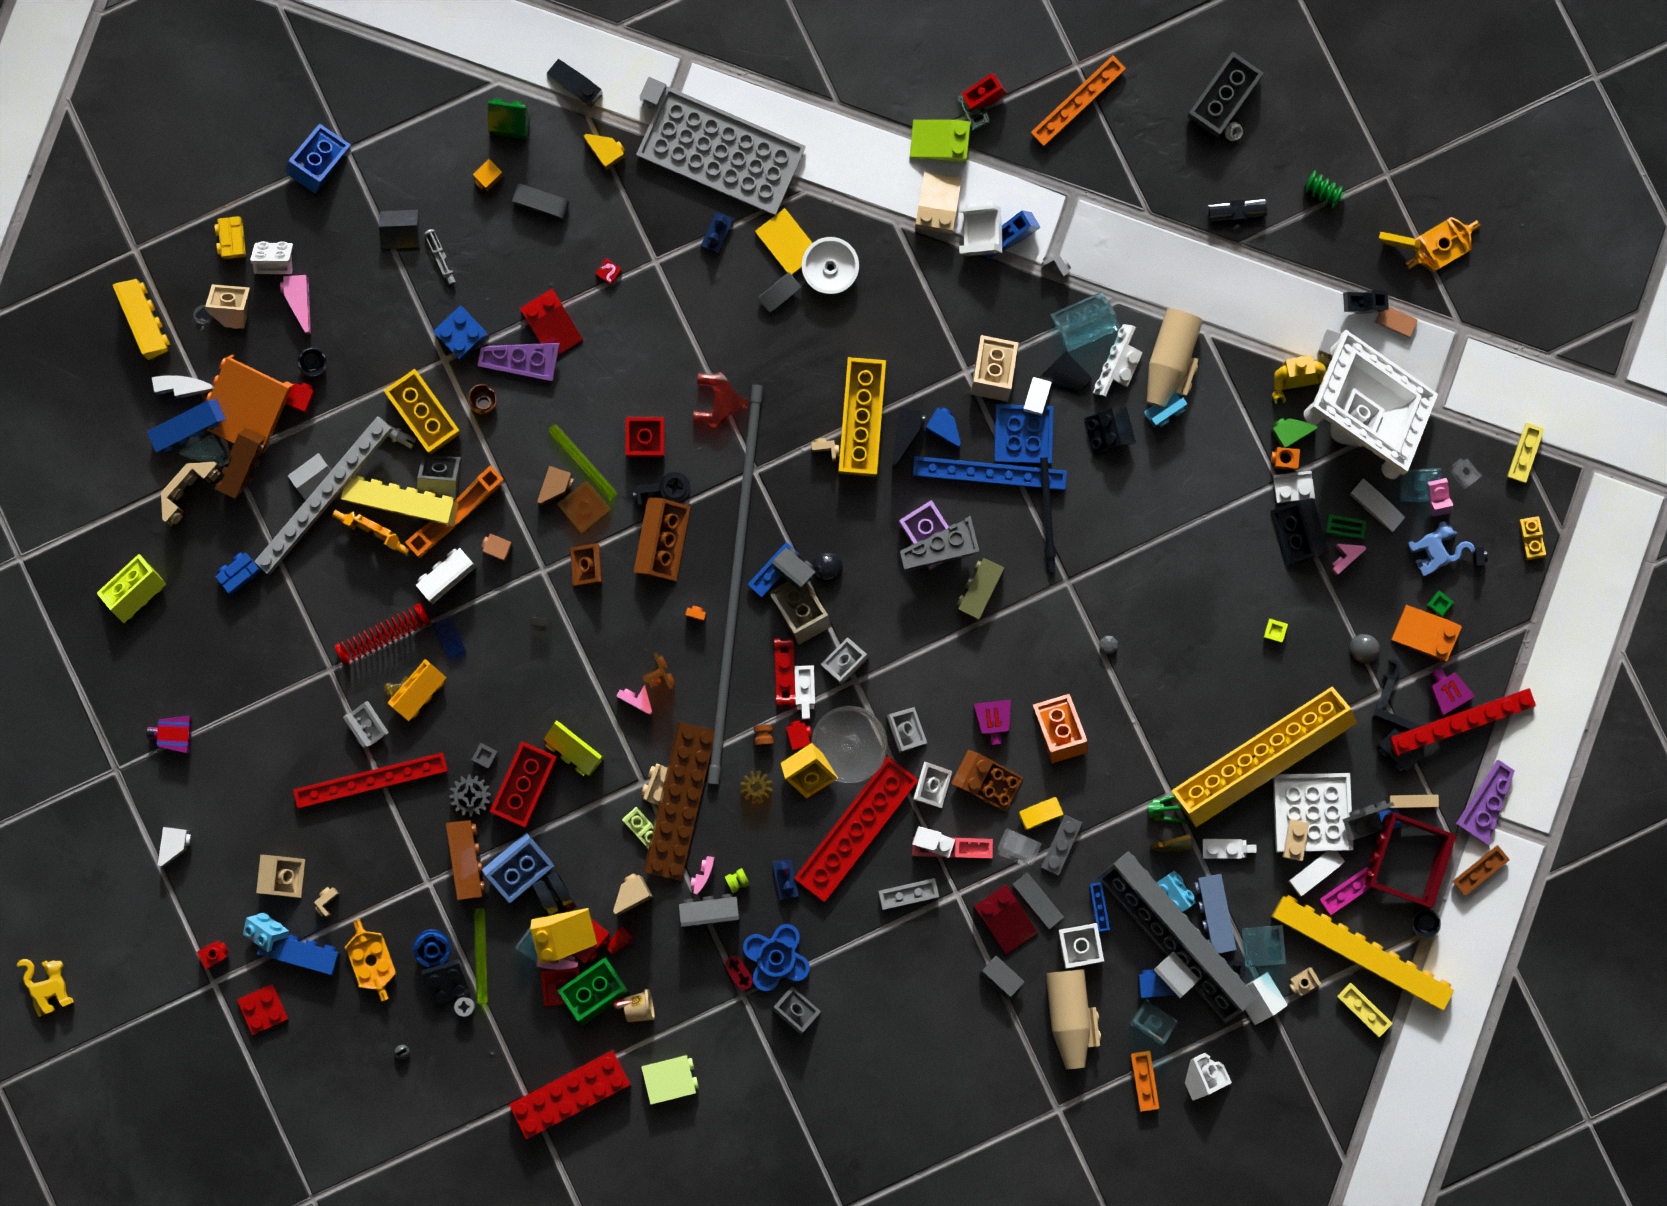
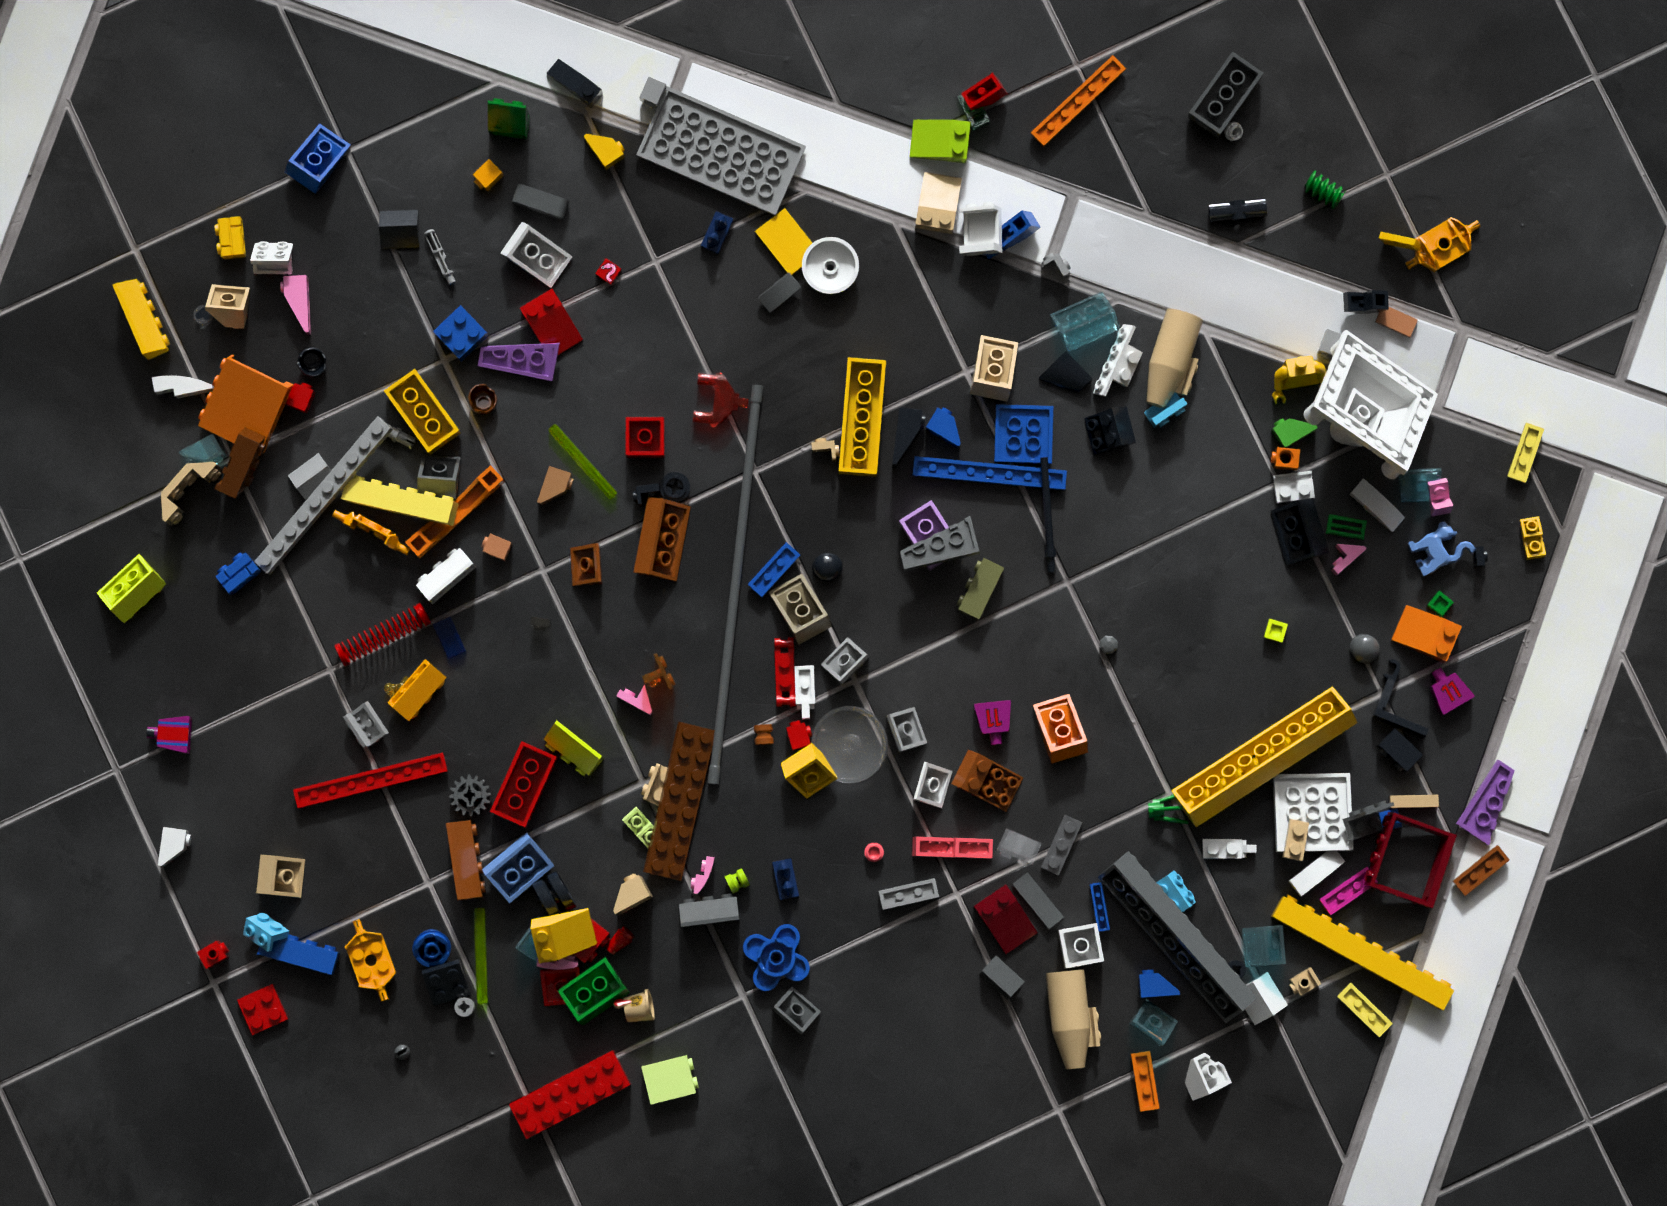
yellow animal [17,959,74,1017] -> none
blue brick [147,399,226,454] -> none
tan bracket [314,887,339,917] -> none
dark grey plate [472,743,498,769] -> none
clear orange plate [557,480,611,534] -> none
orange plate [685,606,706,622] -> none
dark red beam [725,956,753,990] -> none
clear yellow gear [740,771,773,803] -> none
dark grey slope [771,548,815,592] -> none
red plate [794,756,918,902] -> none
white slope [912,826,955,858] -> none
yellow slope [1018,797,1064,830] -> none
white slope [1023,377,1052,416] -> none
pearl gold brick [1149,834,1192,853] -> none
light grey slope [1154,951,1200,998] -> none
sand blue brick [1195,874,1236,953] -> none
red plate [1389,688,1536,756] -> none
black hair [1412,909,1441,939] -> none
clear brick [1450,458,1482,490] -> none
none -> white slope [501,222,572,288]
none -> coral plate [864,843,884,862]

